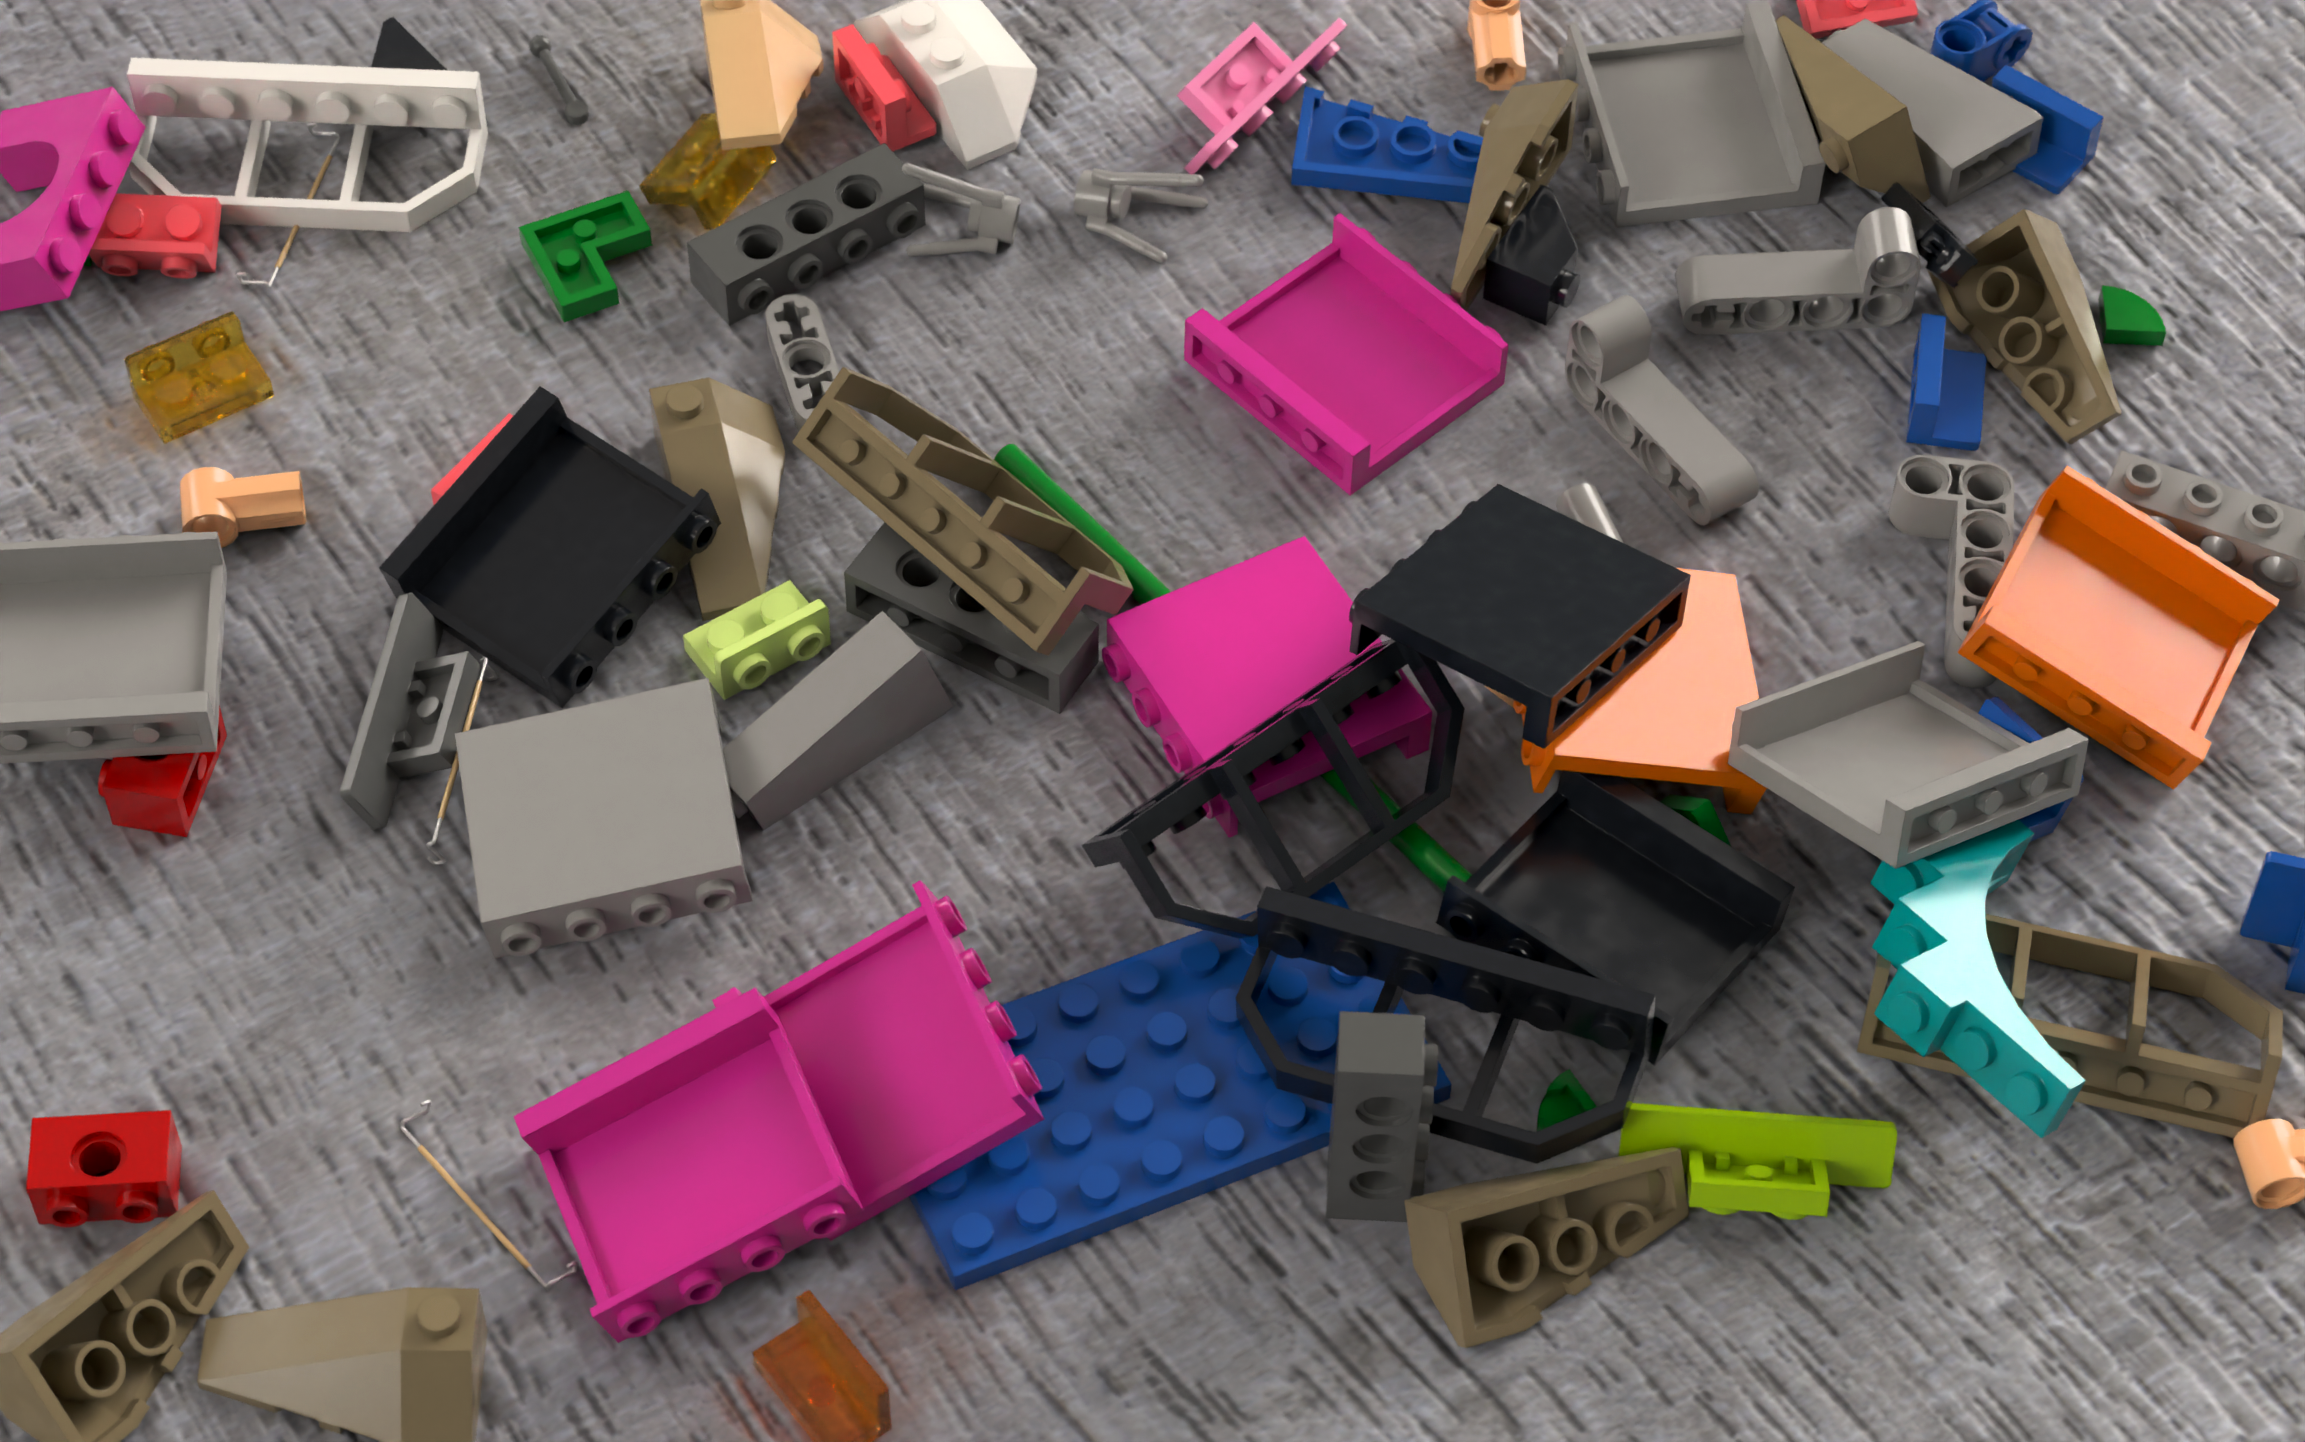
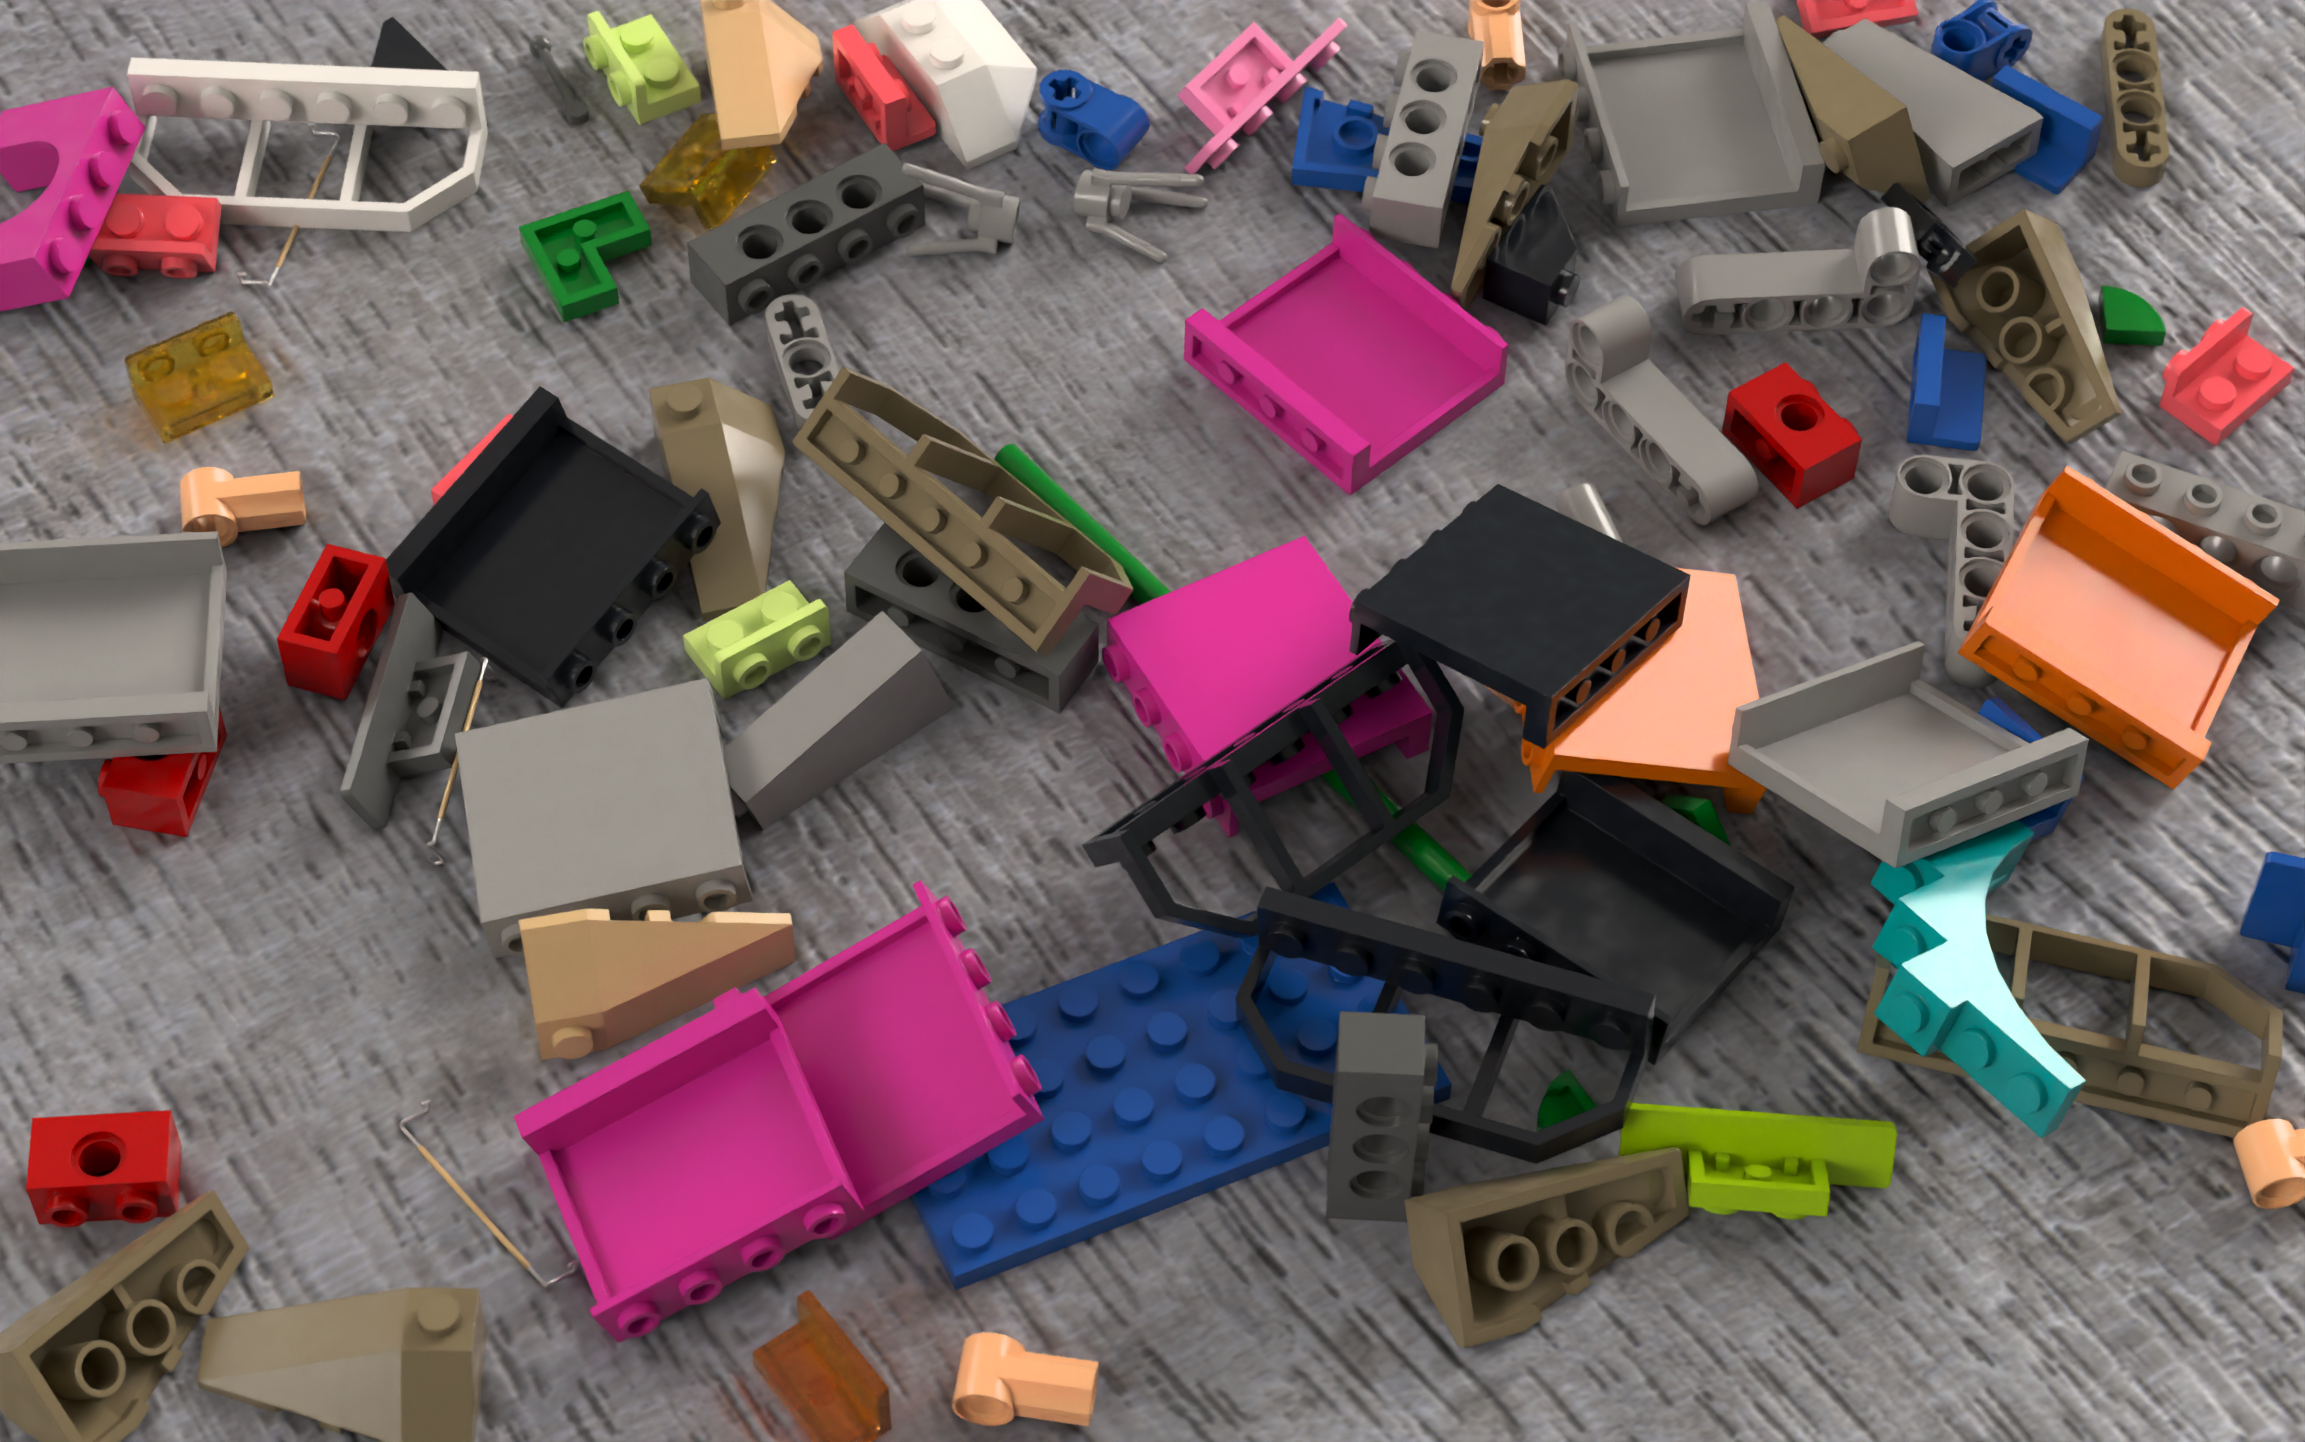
none -> red brick [277,544,395,700]
none -> tan wedge [518,909,796,1060]
none -> yellowish green bracket [583,11,702,125]
none -> light nougat piece [952,1332,1099,1426]
none -> blue piece [1038,70,1150,171]
none -> light grey brick [1361,30,1484,249]
none -> red brick [1722,362,1862,509]
none -> dark tan beam [2099,8,2169,188]
none -> coral bracket [2159,307,2295,446]

